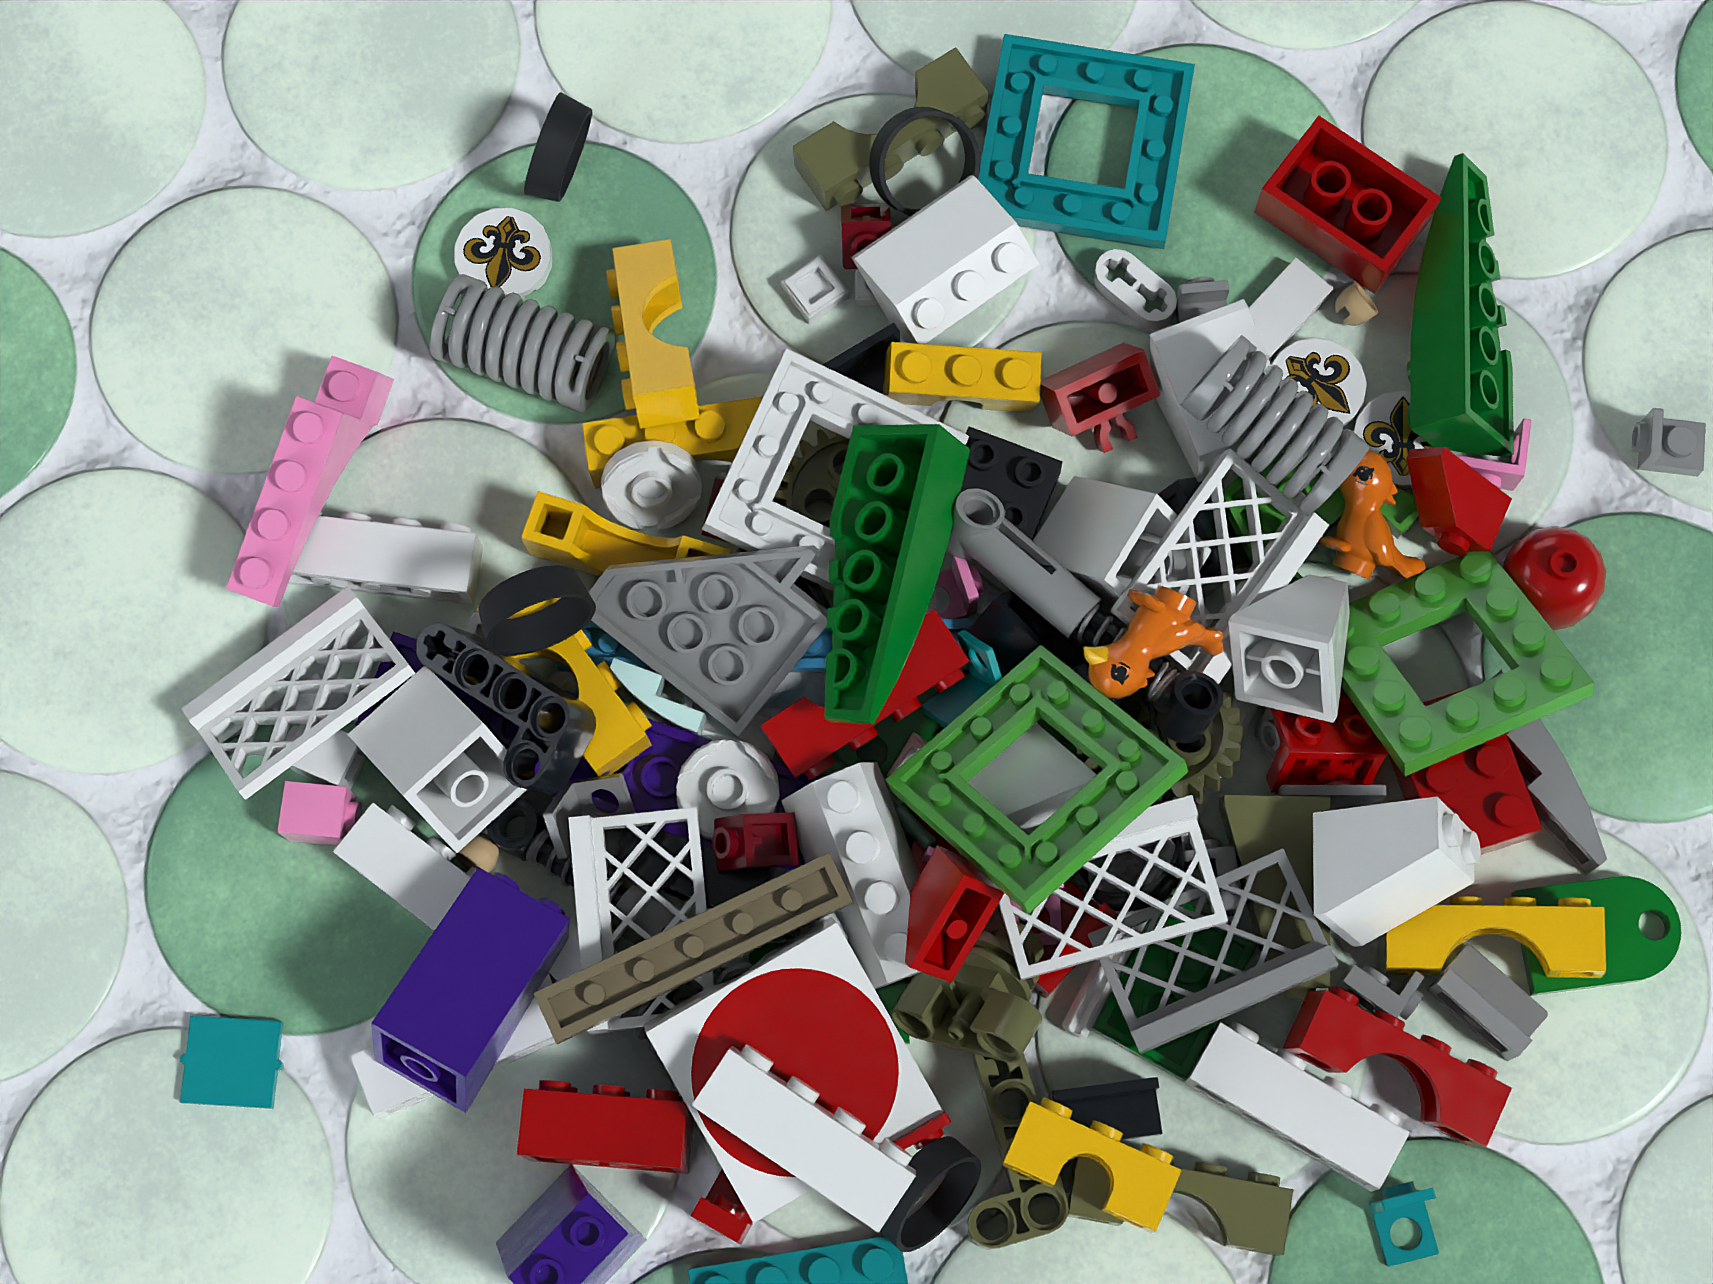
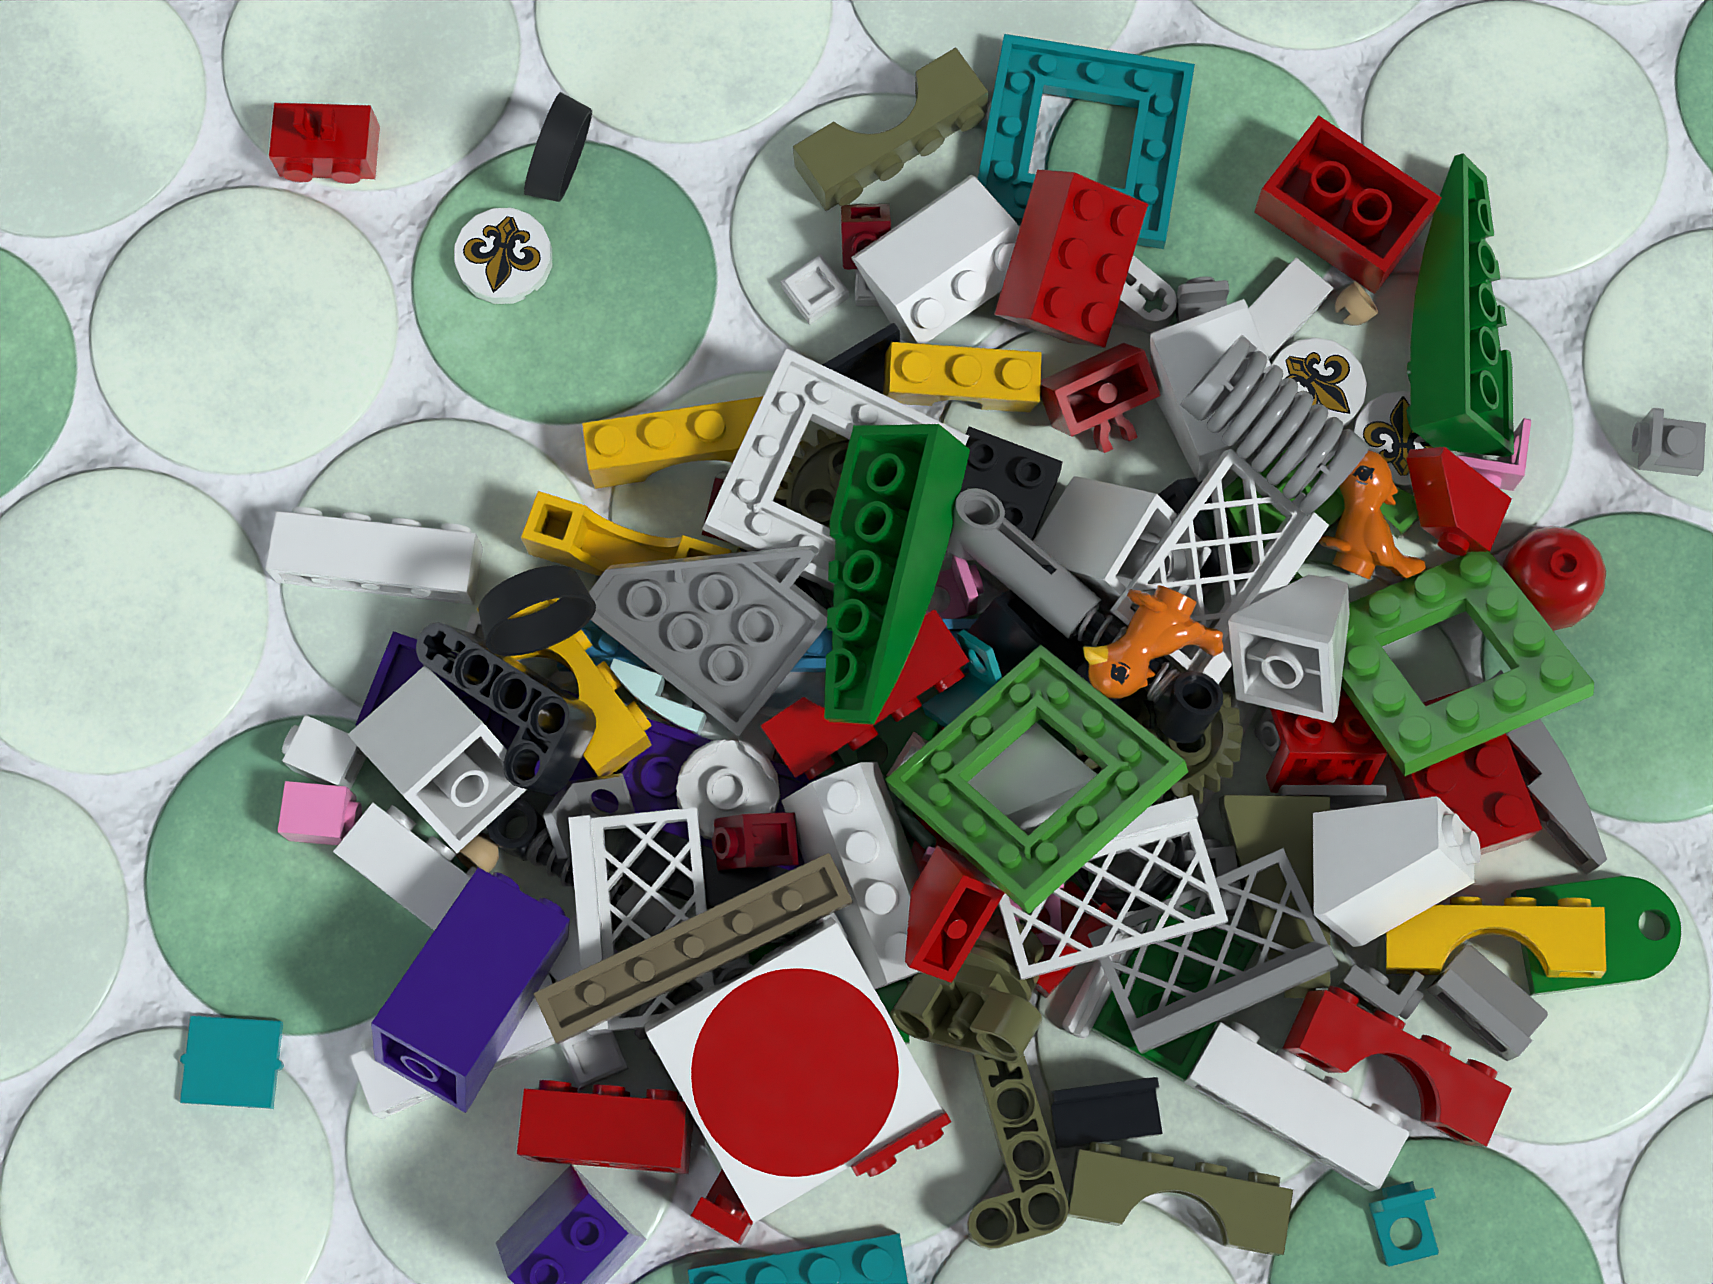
white fence [181,586,415,800] -> none
bright pink arch [226,355,394,607] -> none
light grey piece [430,274,615,413] -> none
white tile [601,440,702,530] -> none
yellow arch [606,239,700,429] -> none
white brick [691,1044,916,1233] -> none
black tyre [869,107,981,216] -> none
black tyre [879,1136,981,1252] -> none
yellow arch [1002,1098,1182,1233] -> none
none -> red brick [269,103,380,184]
none -> white tile [560,1031,629,1090]
none -> red brick [994,170,1148,348]

